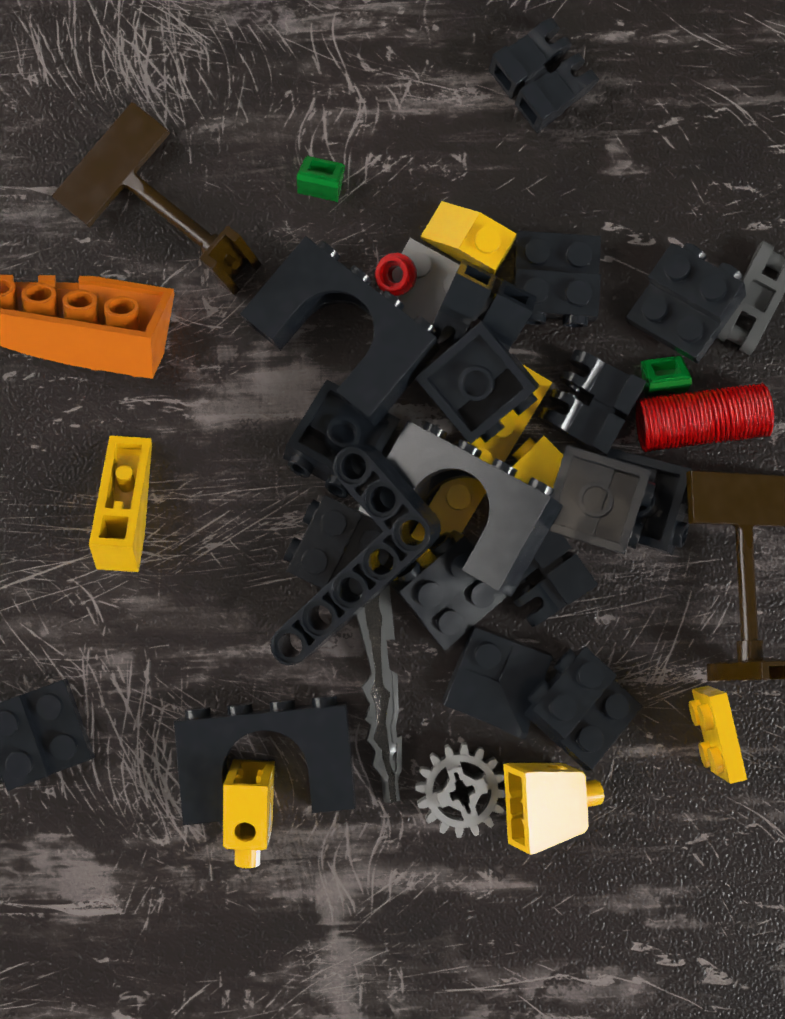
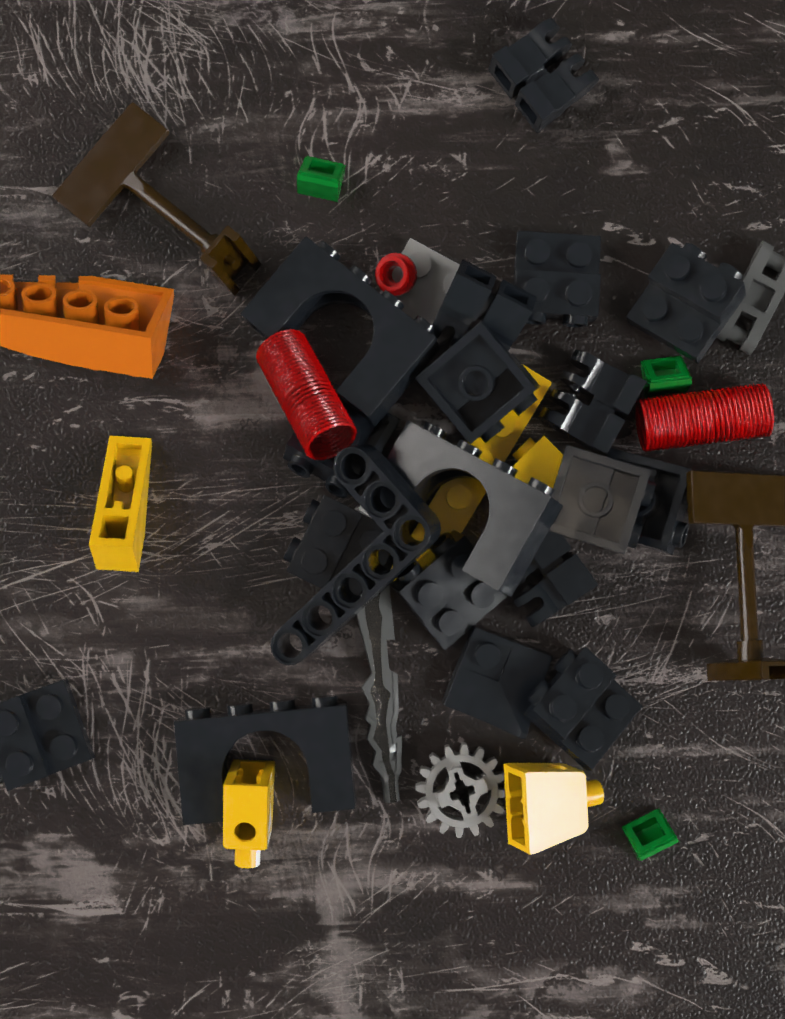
yellow slope [420,201,516,275] -> none
yellow plate [689,685,747,784] -> none
none -> red piece [256,329,357,460]
none -> green slope [622,808,679,861]

